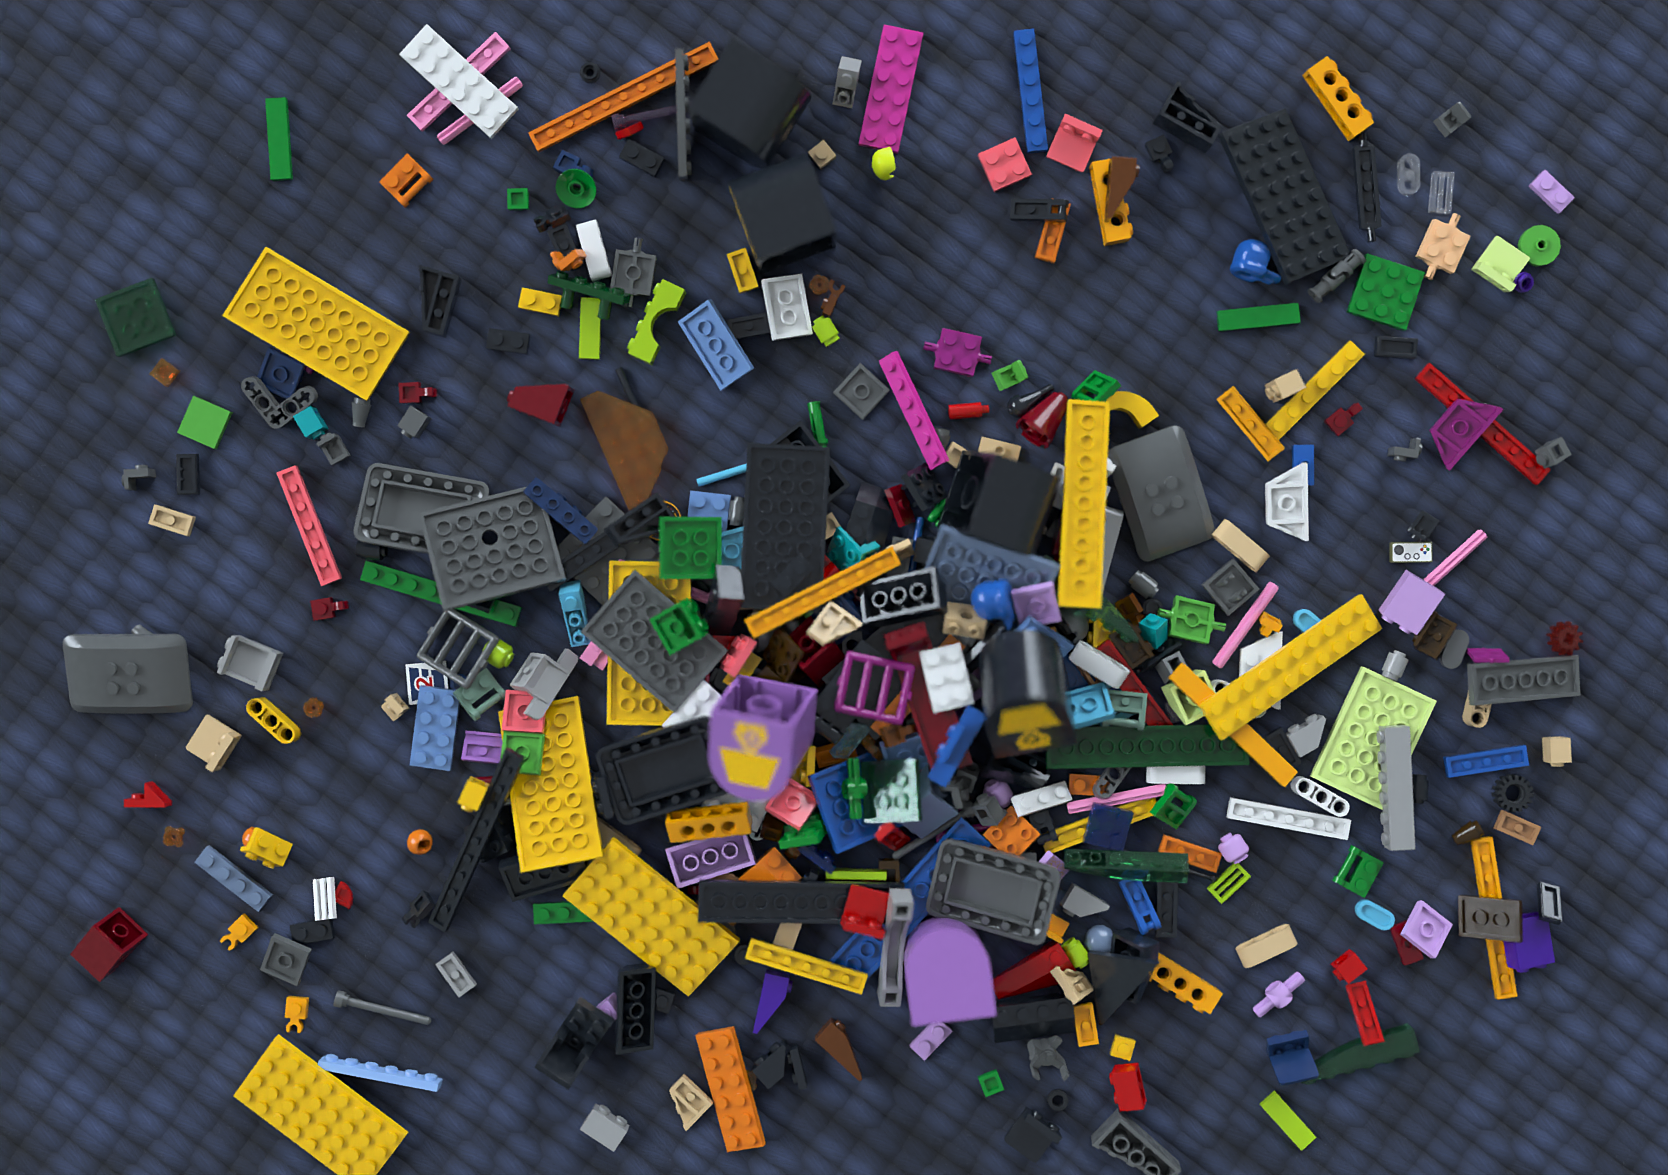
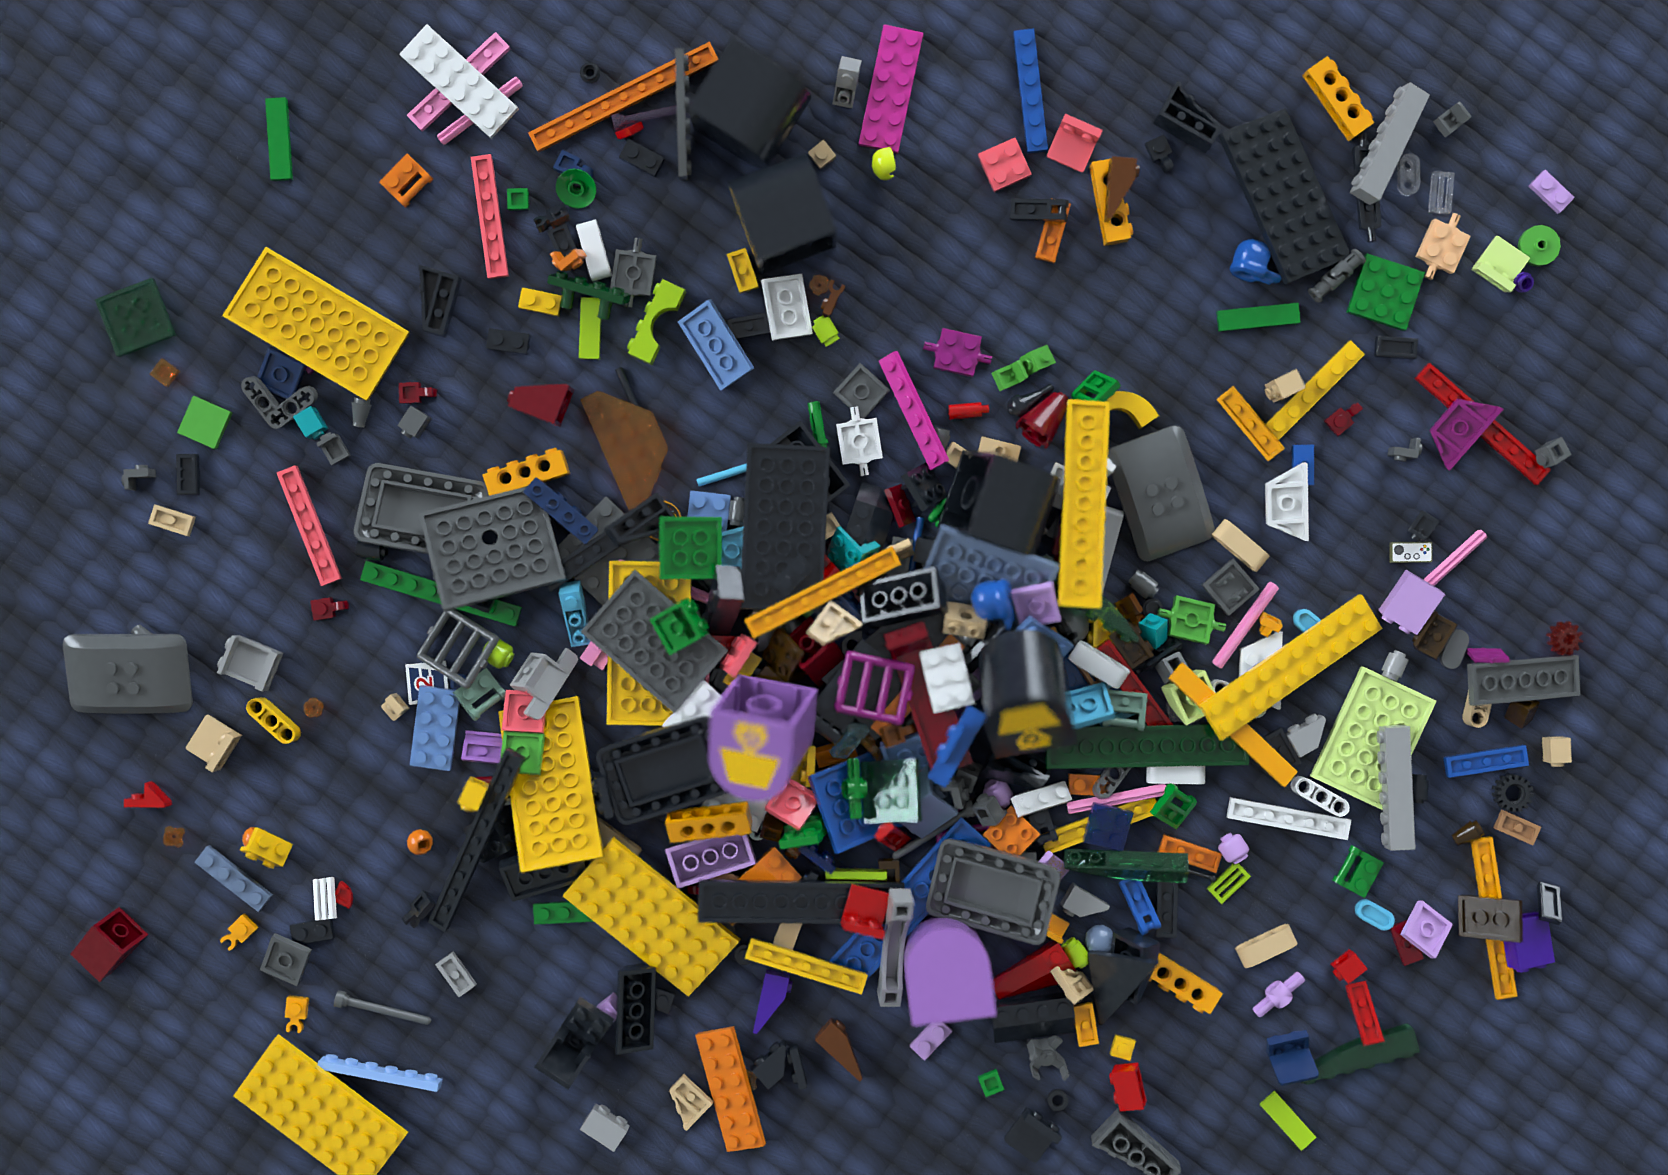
none -> coral plate [471,154,509,279]
none -> light orange brick [482,448,570,496]
none -> white plate [836,406,883,476]
none -> bright green bracket [1019,345,1056,376]
none -> light grey brick [1350,82,1430,205]
none -> dark brown panel [1505,700,1540,729]

